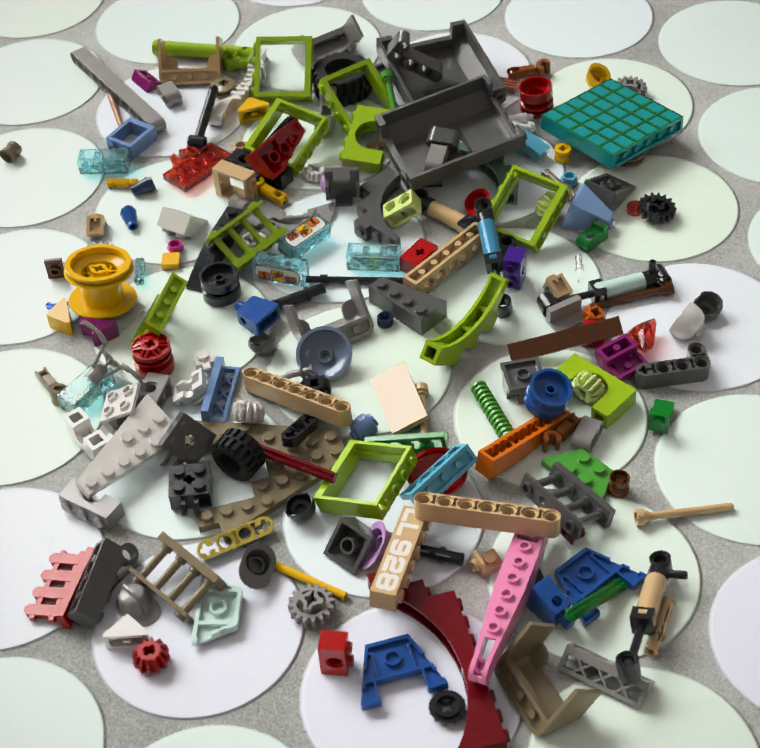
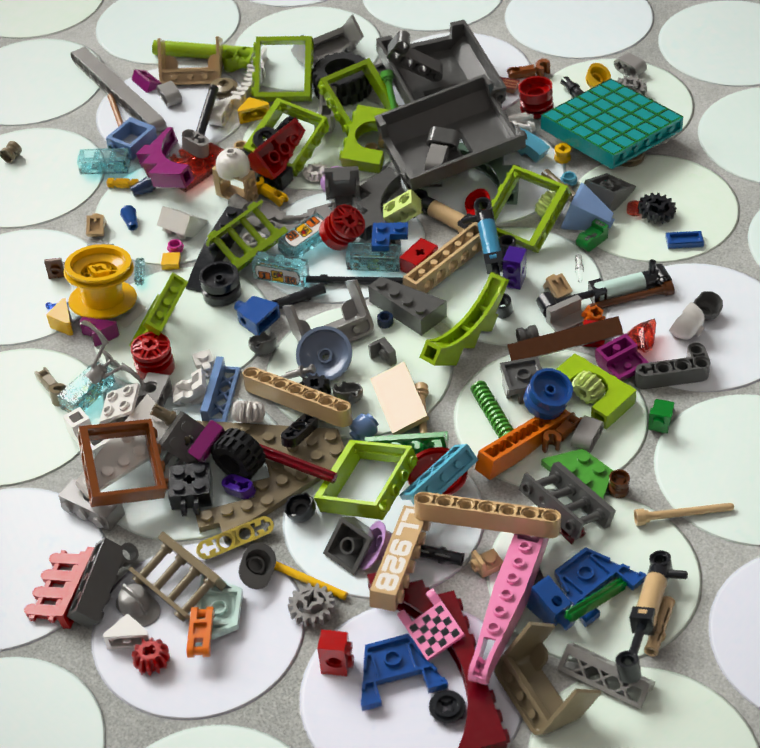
none -> dark orange window [77,419,169,507]
none -> magenta arch [136,127,194,188]
none -> dark tan pin [150,403,177,426]
none -> light grey beam [182,129,209,158]
none -> orange plate [186,607,215,658]
none -> magenta slope [188,420,225,463]
none -> white cylinder [216,148,250,181]
none -> dark purple beam [221,474,256,499]
none -> black gear [253,127,277,148]
none -> red wheel [319,204,365,251]
none -> dark grey hair [332,381,363,405]
none -> dark grey bracket [368,337,397,367]
none -> blue plate [371,222,408,252]
none -> bright pink flag [397,589,465,662]
none -> dark grey wheel [516,325,539,342]
none -> black pin [560,76,584,97]
none -> light grey beam [614,52,647,78]
none -> blue tile [665,231,704,249]

